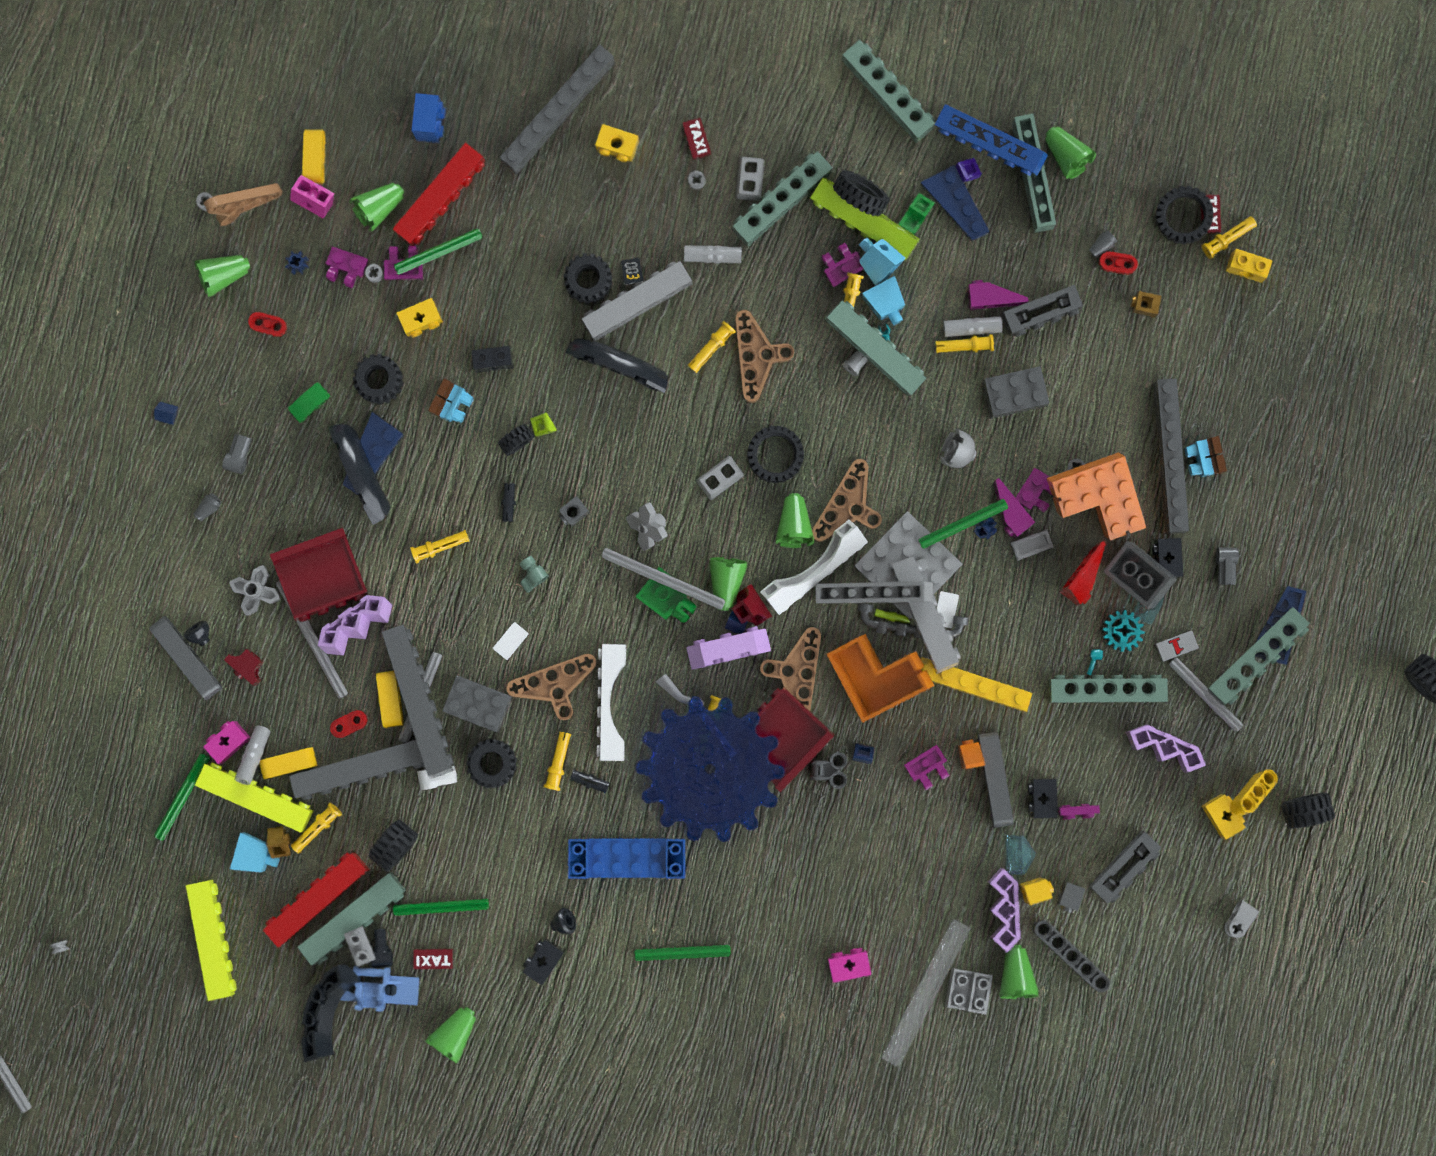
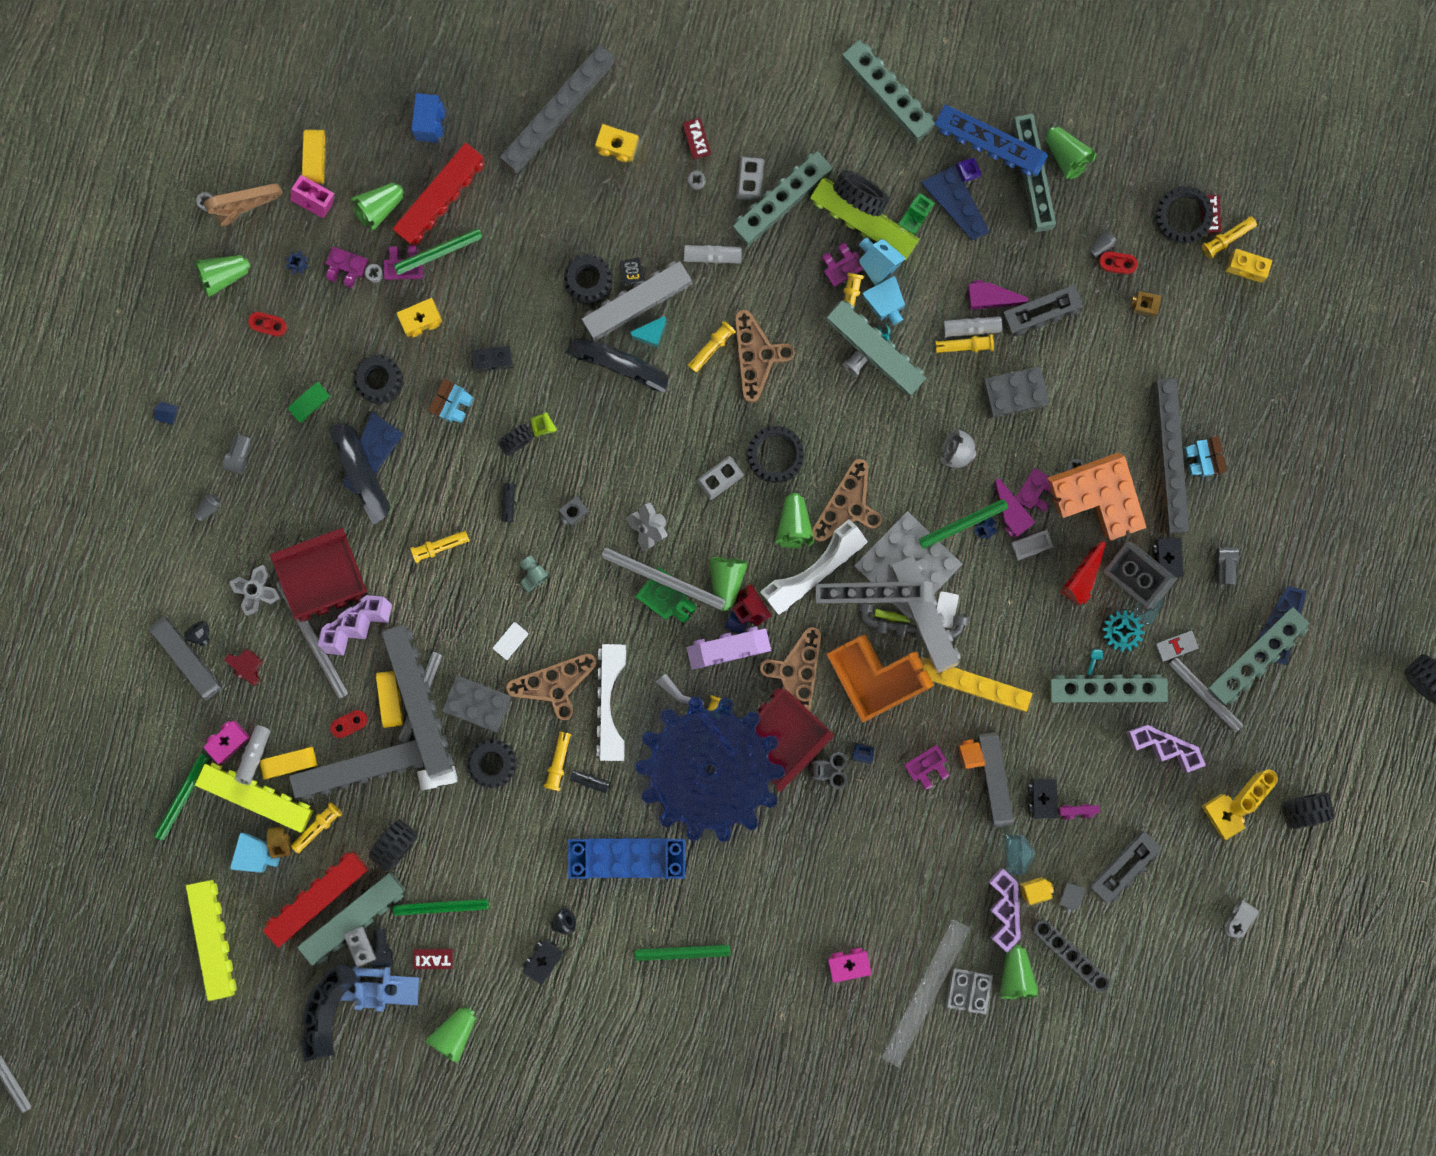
light grey bush [49,940,69,954] -> none
none -> teal slope [630,316,667,348]

